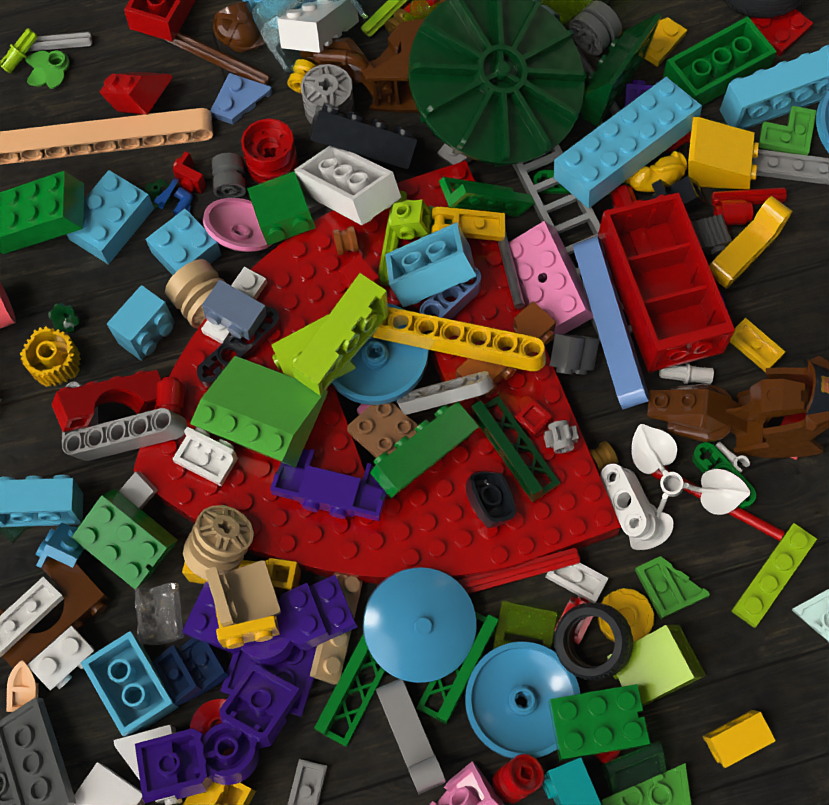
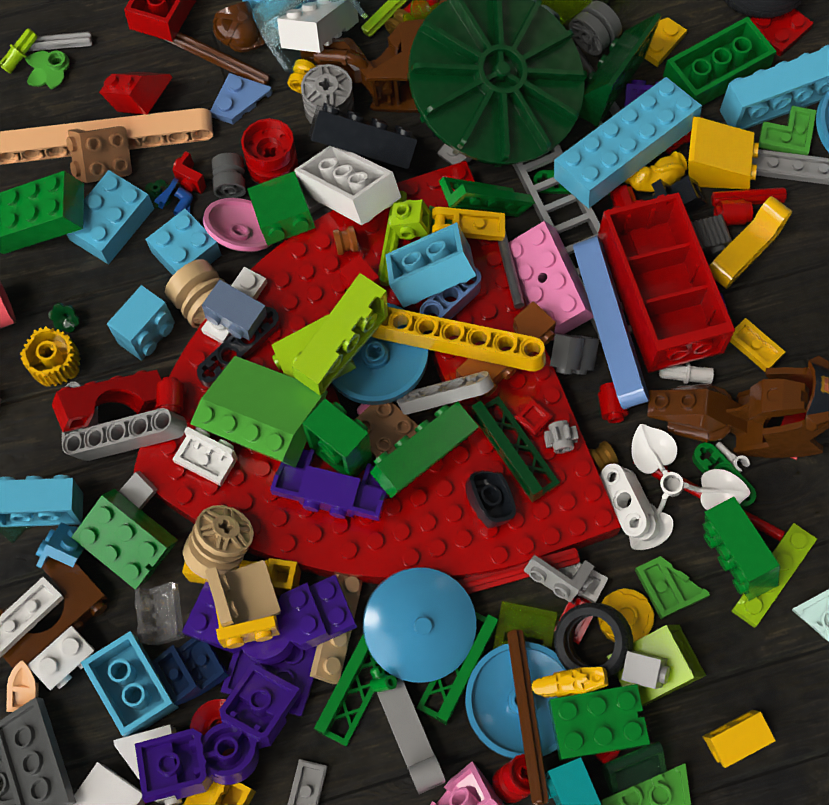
none -> medium nougat bracket [66,126,132,183]
none -> green brick [302,399,373,478]
none -> green arm [370,665,397,692]
none -> reddish brown axle [507,629,549,805]
none -> light grey bracket [524,555,595,602]
none -> yellow hinge [531,667,608,698]
none -> red brick [598,382,628,424]
none -> light grey brick [621,650,670,689]
none -> green brick [703,497,780,601]

